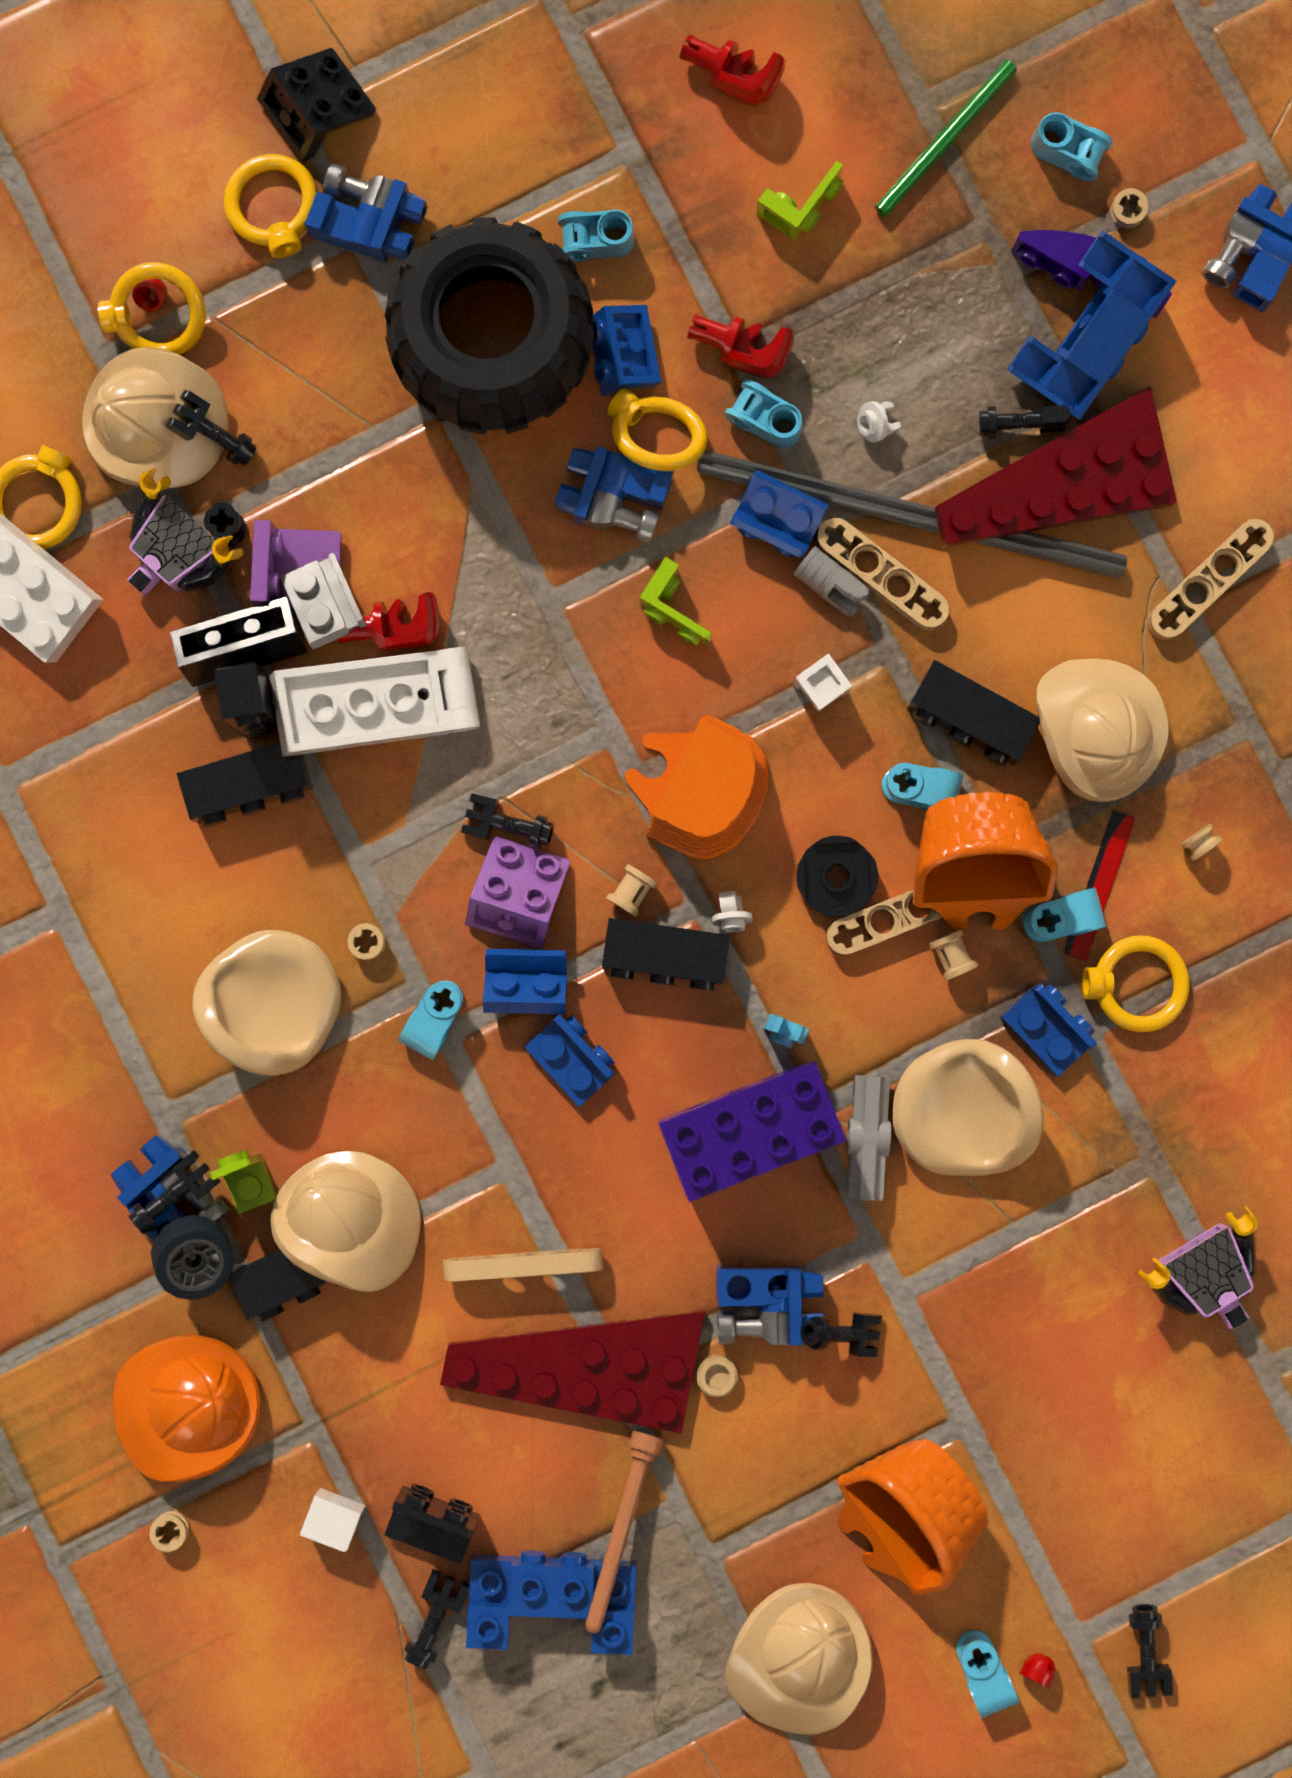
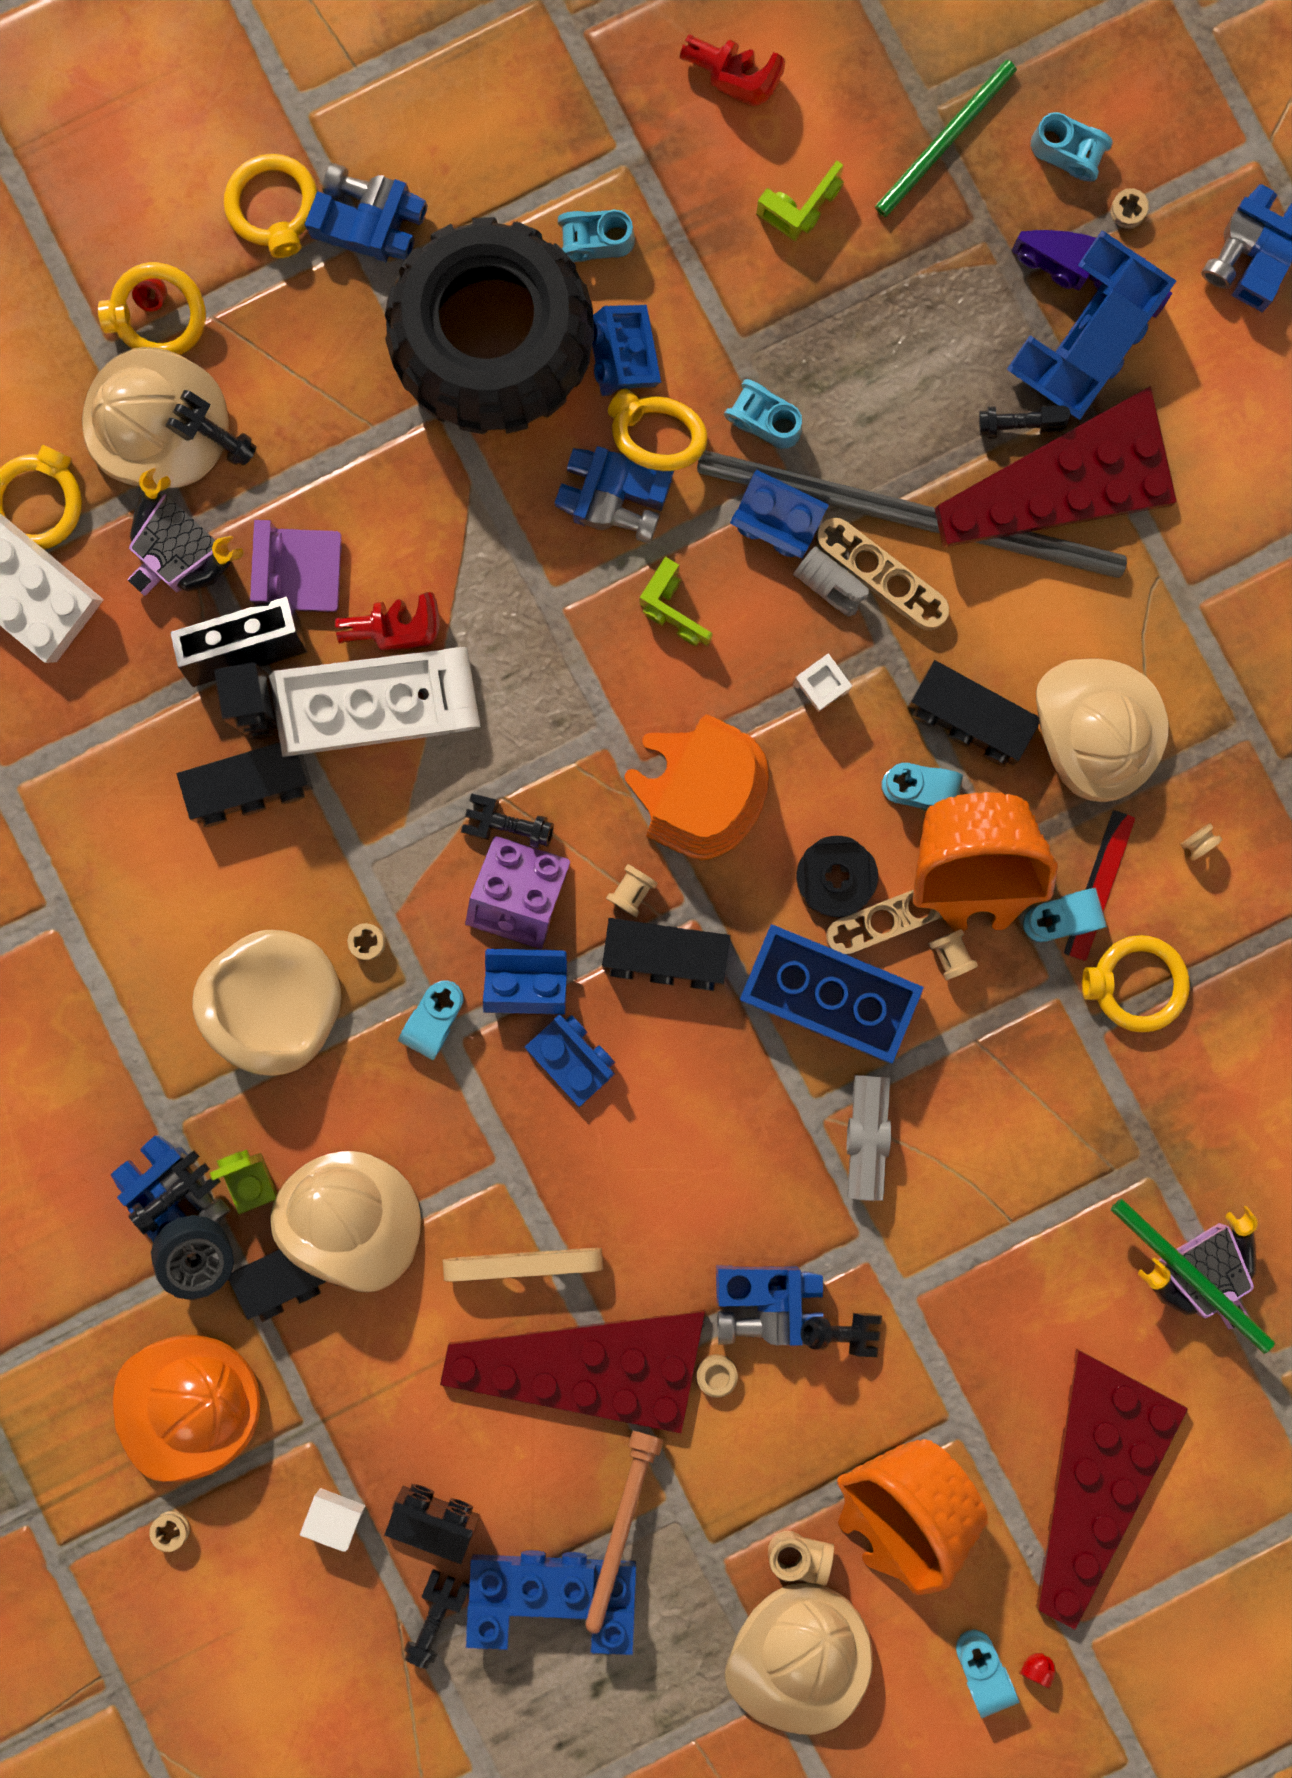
black bush [204,503,247,547] -> none
black bracket [257,48,376,162] -> none
plate [280,552,367,650] -> none
dark purple piece [658,1061,846,1202] -> none
red piece [687,314,794,379] -> none
white plate [712,891,753,933] -> none
medium azure plate [763,1014,809,1049] -> none
white plate [857,401,901,442] -> none
tan piece [893,1039,1044,1176] -> none
blue bracket [1000,984,1098,1077] -> none
black hinge [1127,1604,1173,1699] -> none
tan beam [1147,519,1274,641] -> none
none -> blue brick [740,924,924,1064]
none -> tan piece [768,1531,834,1586]
none -> dark red wing [1036,1349,1188,1630]
none -> green piece [1110,1198,1275,1354]

